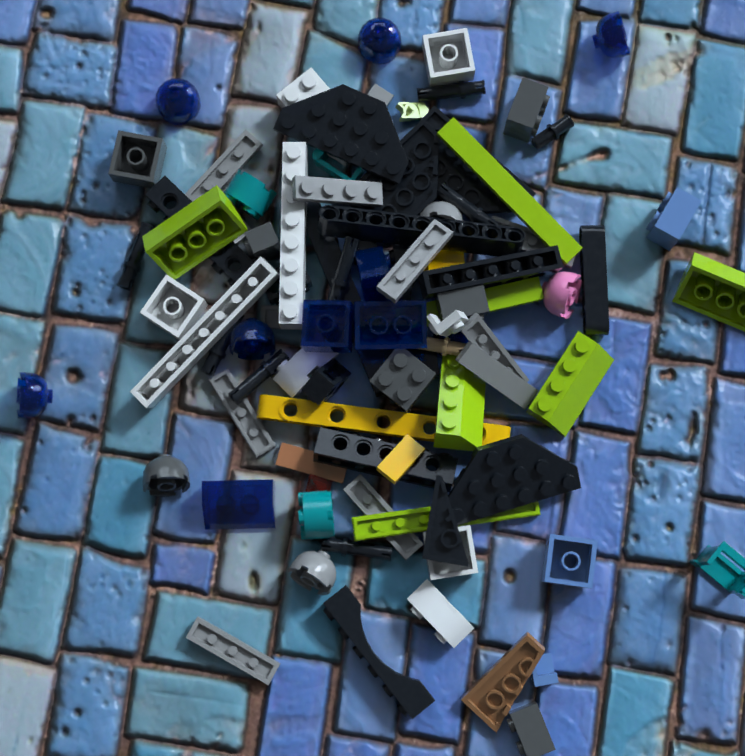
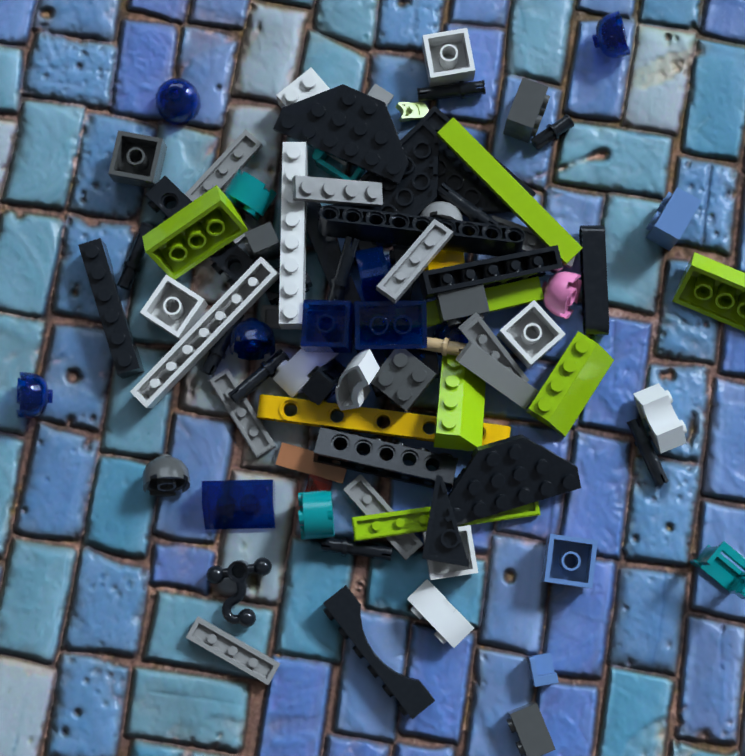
light grey cylinder [288,550,336,595] -> none
clear blue cylinder [358,17,402,64] -> none
yellow tile [376,434,425,485] -> none
white bracket [426,310,469,337] -> none
medium nougat wing [461,632,545,733] -> none
none -> black arch [78,238,145,379]
none -> black piece [206,557,272,627]
none -> white brick [335,349,380,411]
none -> white brick [497,300,566,369]
none -> black pin [626,417,669,487]
none -> white brick [633,383,687,454]

